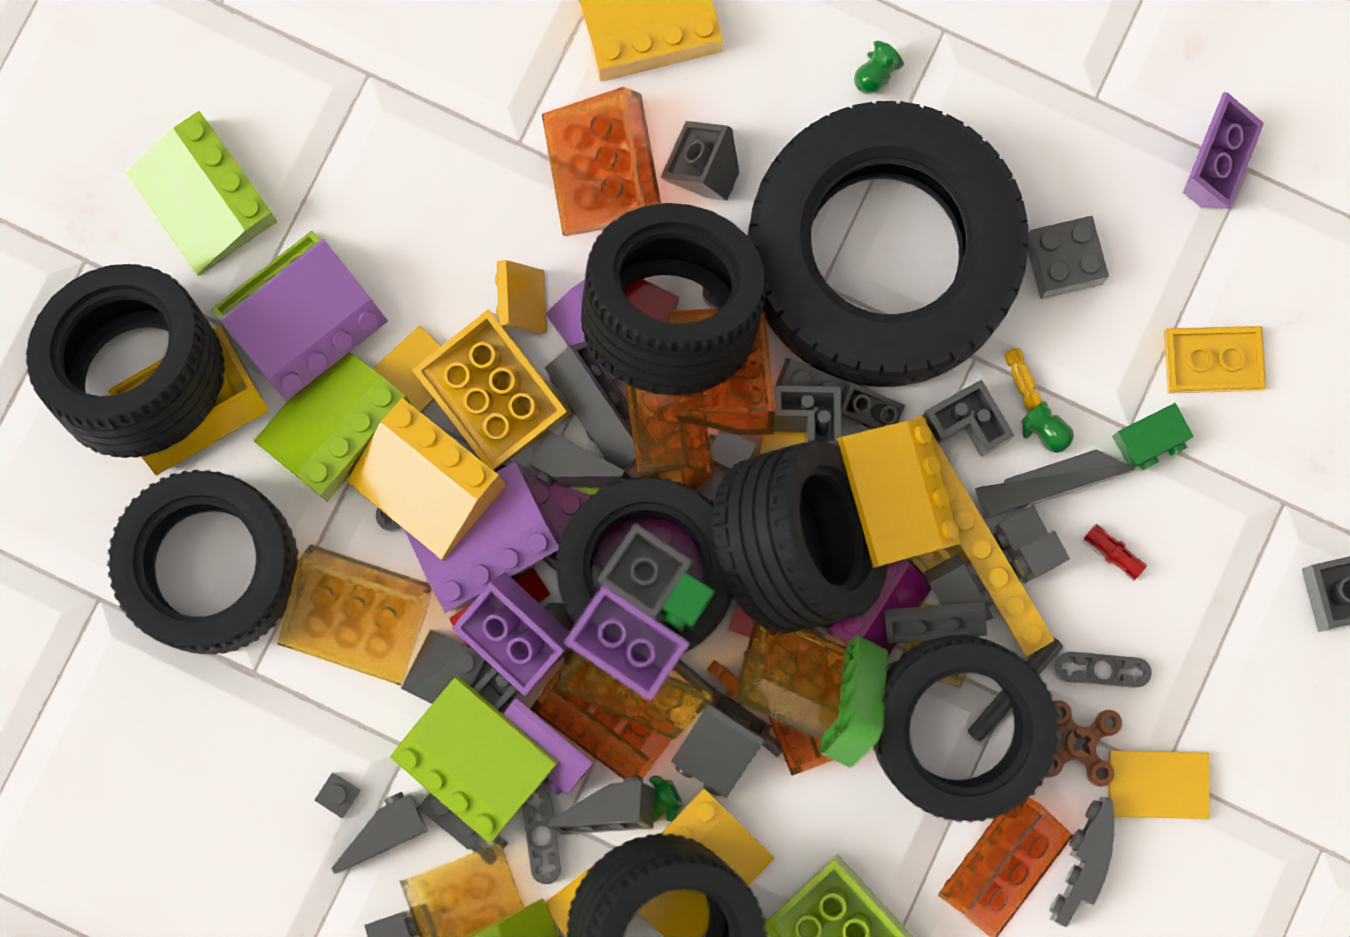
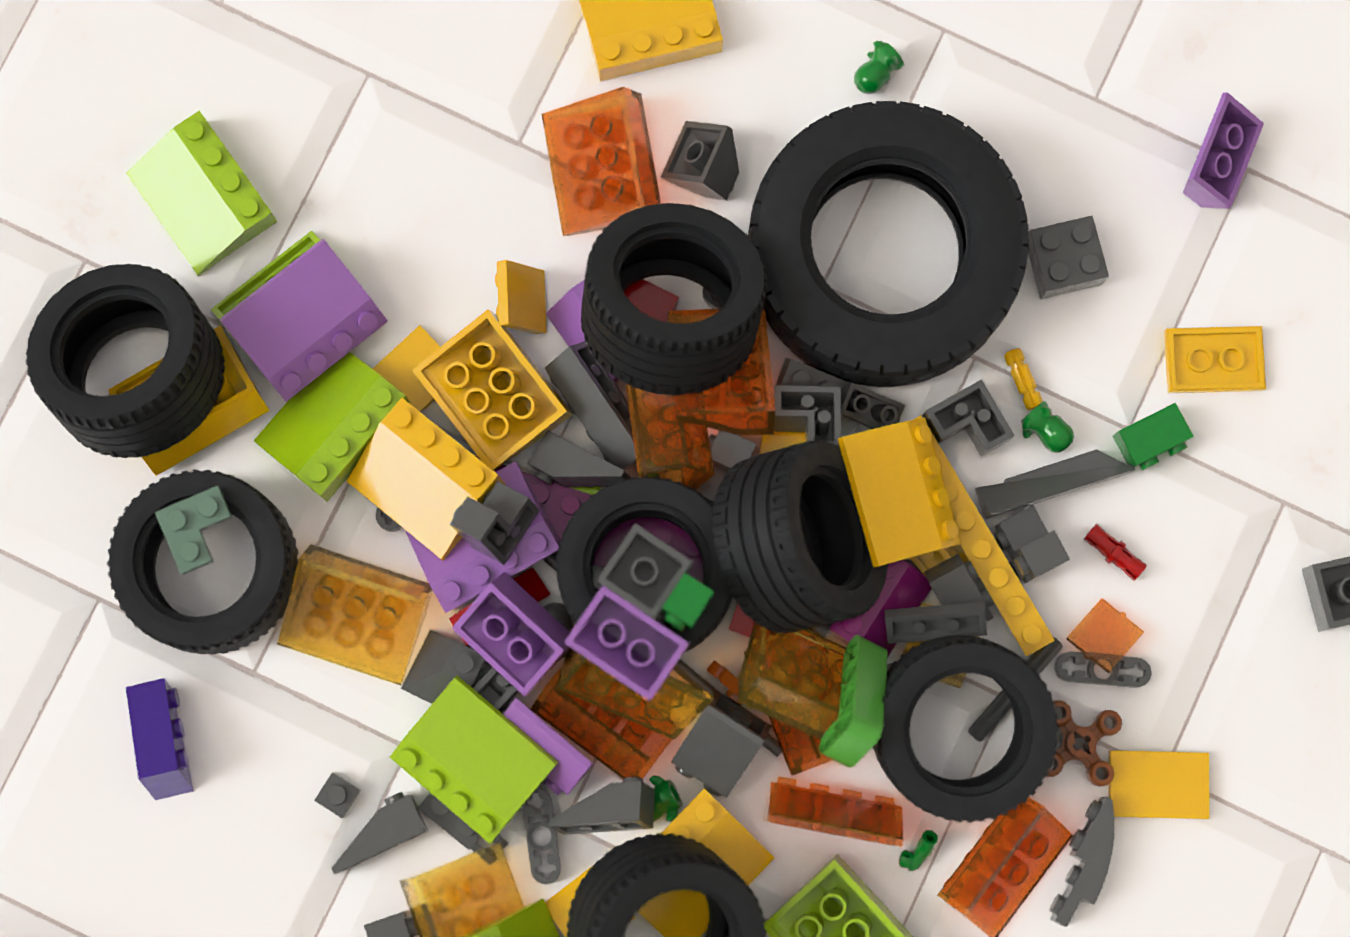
none -> dark purple wedge [125,678,194,801]
none -> sand green plate [155,485,233,575]
none -> dark grey brick [449,481,540,565]
none -> clear orange slope [762,776,903,847]
none -> green arm [898,830,938,871]
none -> clear orange piece [1066,598,1144,674]

